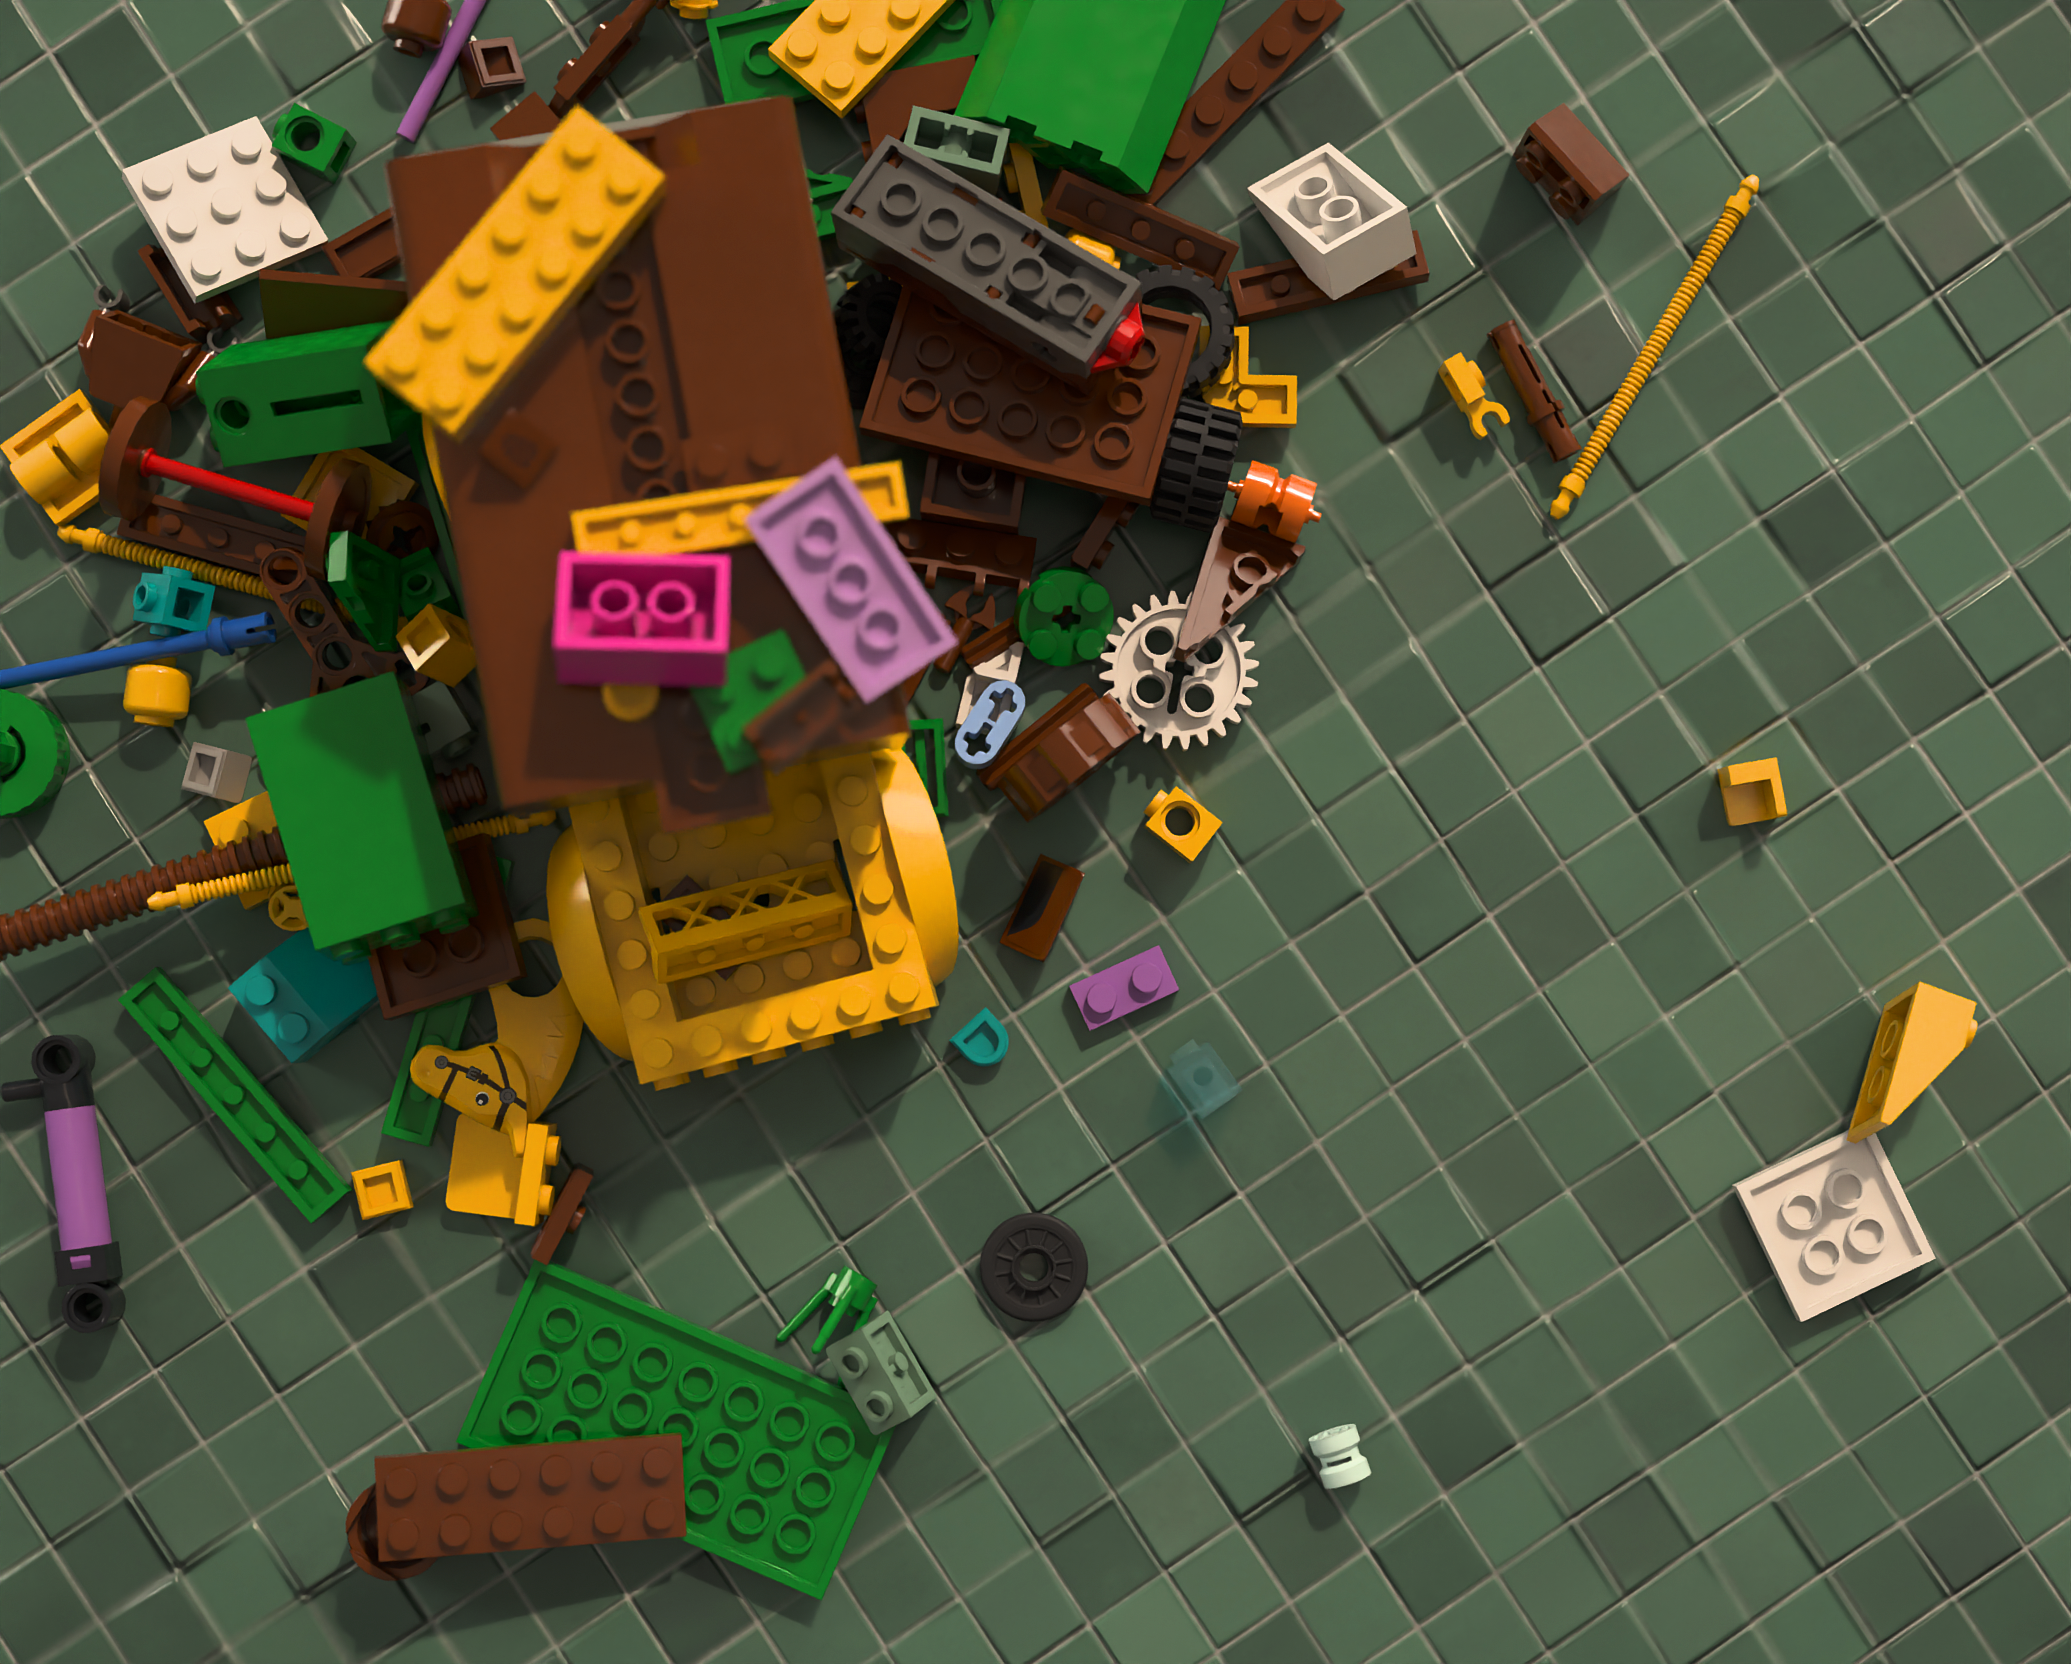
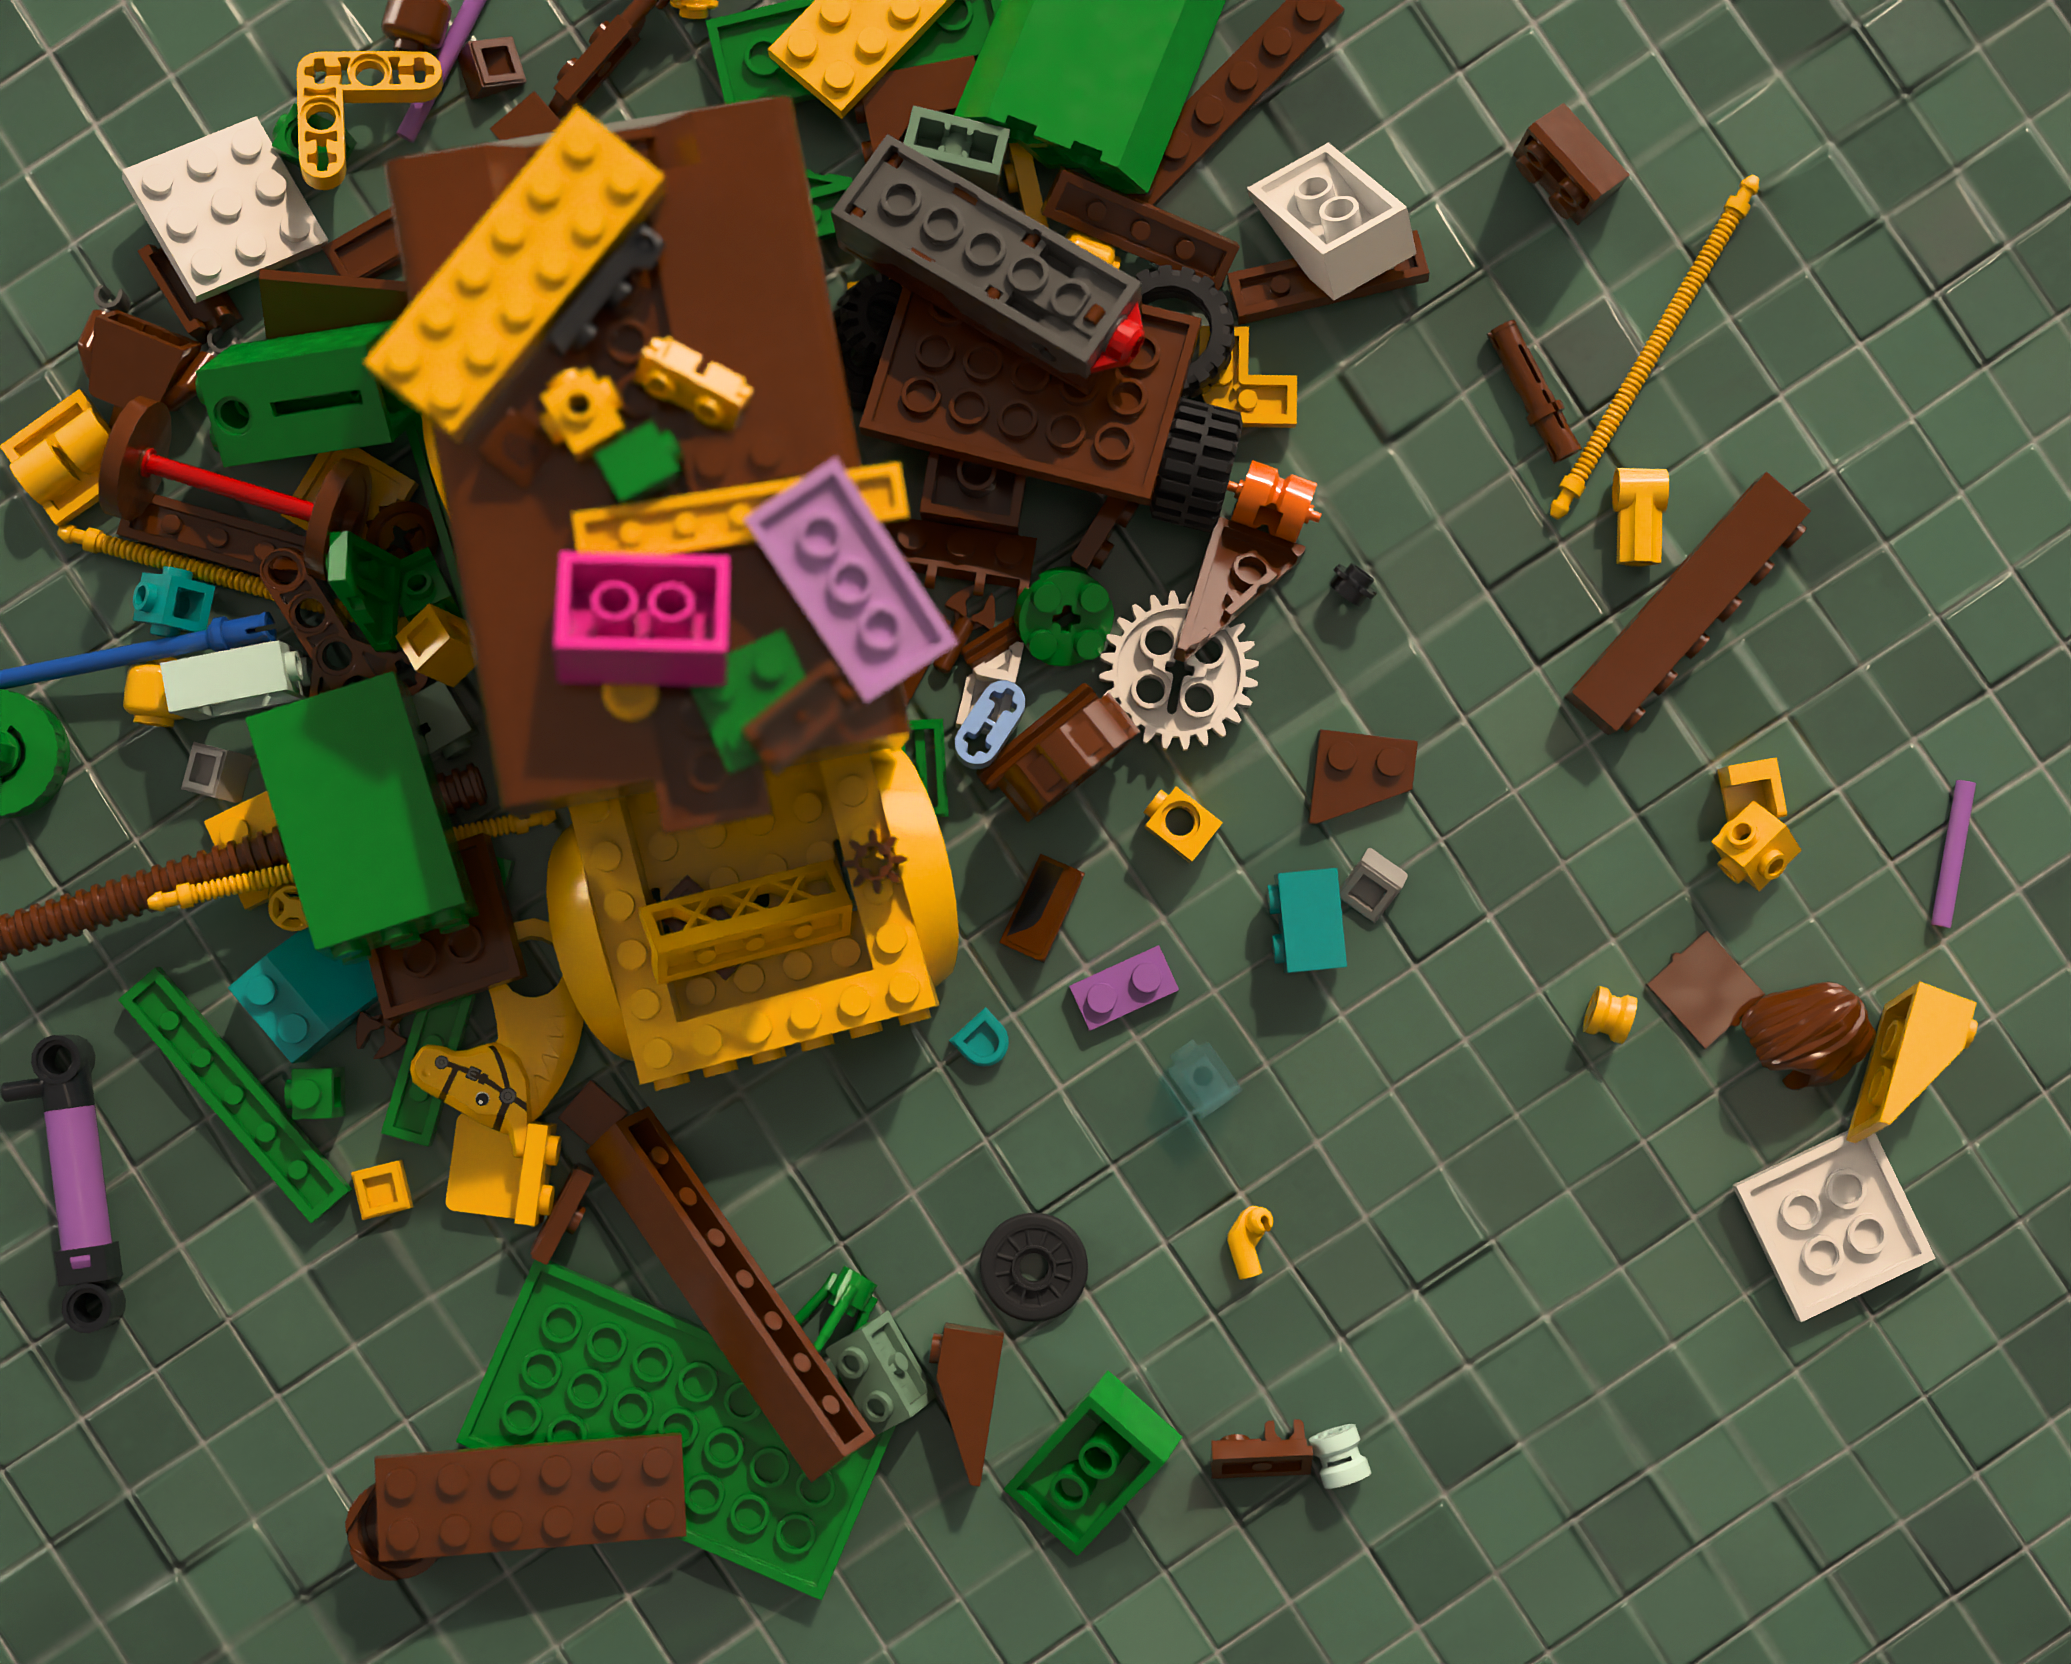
yellow plate [1438,352,1510,440] -> none
none -> light aqua window [160,640,312,721]
none -> green brick [284,1067,346,1119]
none -> yellow beam [297,51,443,190]
none -> reddish brown bar [356,1012,408,1059]
none -> yellow brick [539,368,626,462]
none -> black hinge [546,223,666,359]
none -> reddish brown tile [558,1080,629,1146]
none -> reddish brown brick [586,1106,876,1483]
none -> green brick [593,421,684,505]
none -> yellow hinge [634,337,753,432]
none -> reddish brown gear [842,829,908,894]
none -> reddish brown slope [929,1322,1004,1487]
none -> green slope [1003,1370,1183,1556]
none -> reddish brown plate [1210,1419,1313,1479]
none -> yellow arm [1227,1206,1274,1280]
none -> teal brick [1267,868,1347,973]
none -> reddish brown wing [1308,729,1418,825]
none -> black plate [1329,563,1377,607]
none -> light grey slope [1339,848,1408,923]
none -> reddish brown brick [1564,472,1812,735]
none -> yellow wheel [1583,986,1638,1044]
none -> yellow piece [1612,468,1669,566]
none -> reddish brown piece [1645,930,1765,1049]
none -> yellow brick [1711,800,1802,892]
none -> reddish brown hair [1741,982,1877,1091]
none -> medium lavender bar [1931,780,1976,928]

